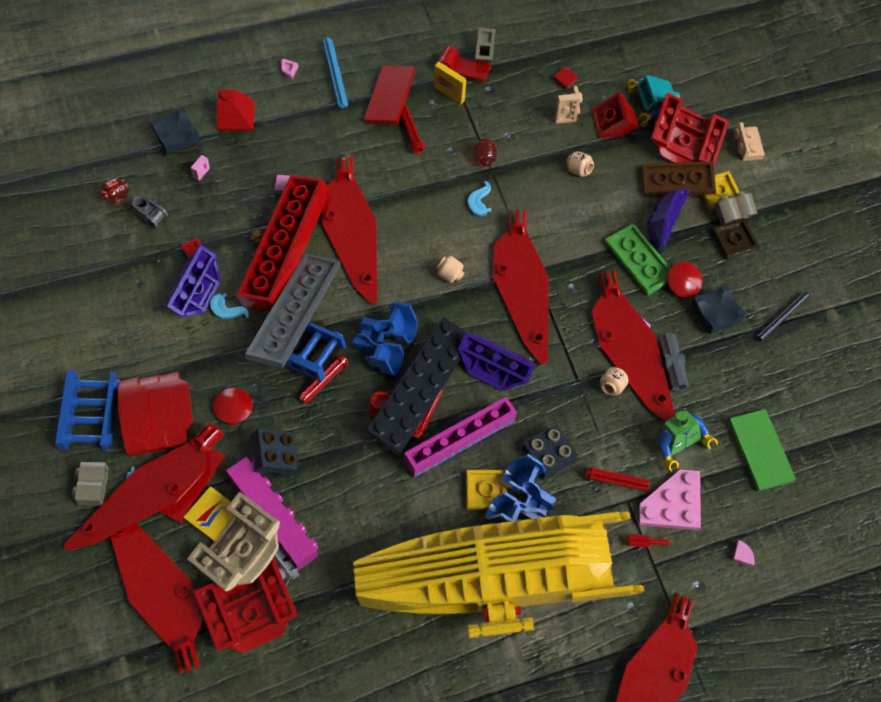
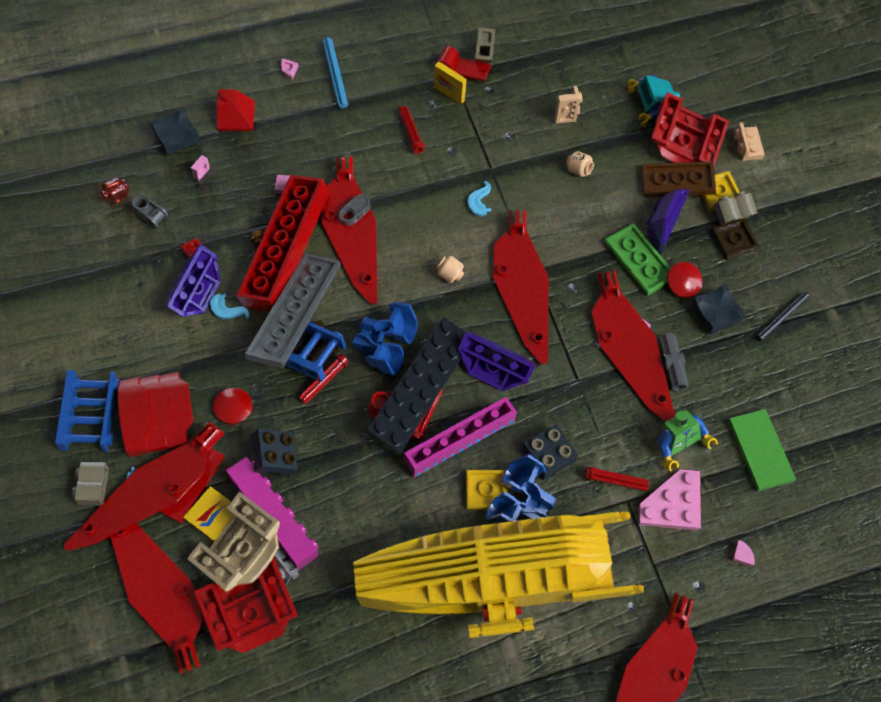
red tile [364,66,416,125] -> none
clear red head [474,139,497,167] -> none
red tile [553,67,578,89] -> none
red slope [592,92,639,138] -> none
light nougat head [600,367,628,396] -> none
red axle [627,534,670,547] -> none
none -> dark grey piece [339,194,371,226]

